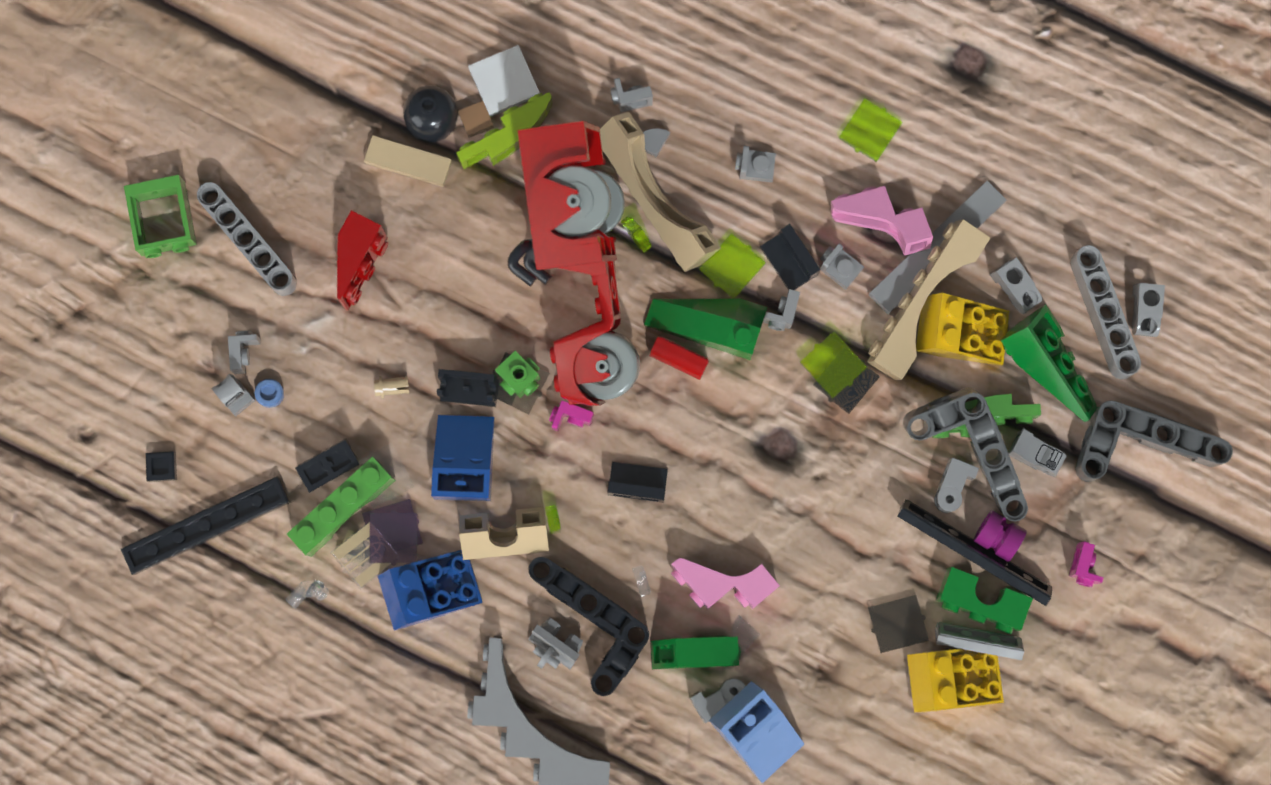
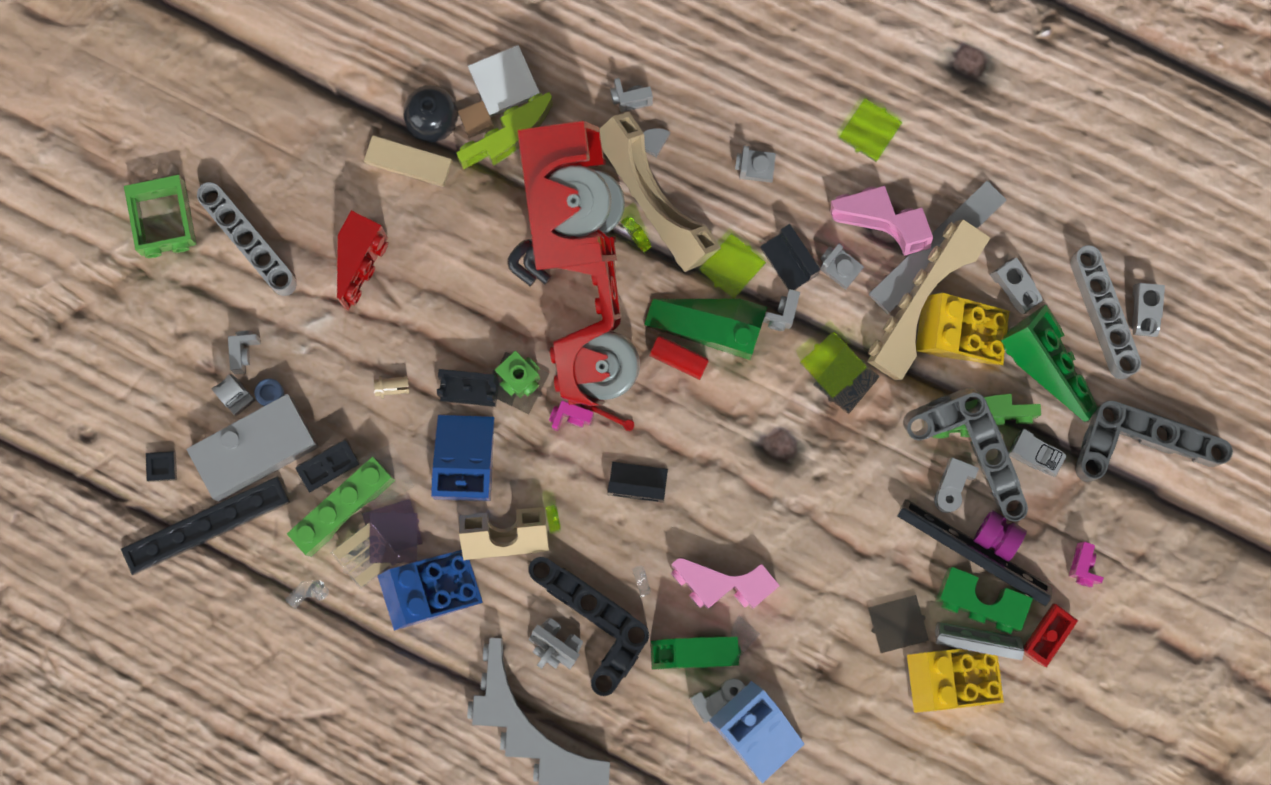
none -> light grey brick [186,394,319,502]
none -> red hinge [580,404,635,431]
none -> red brick [1023,603,1078,668]

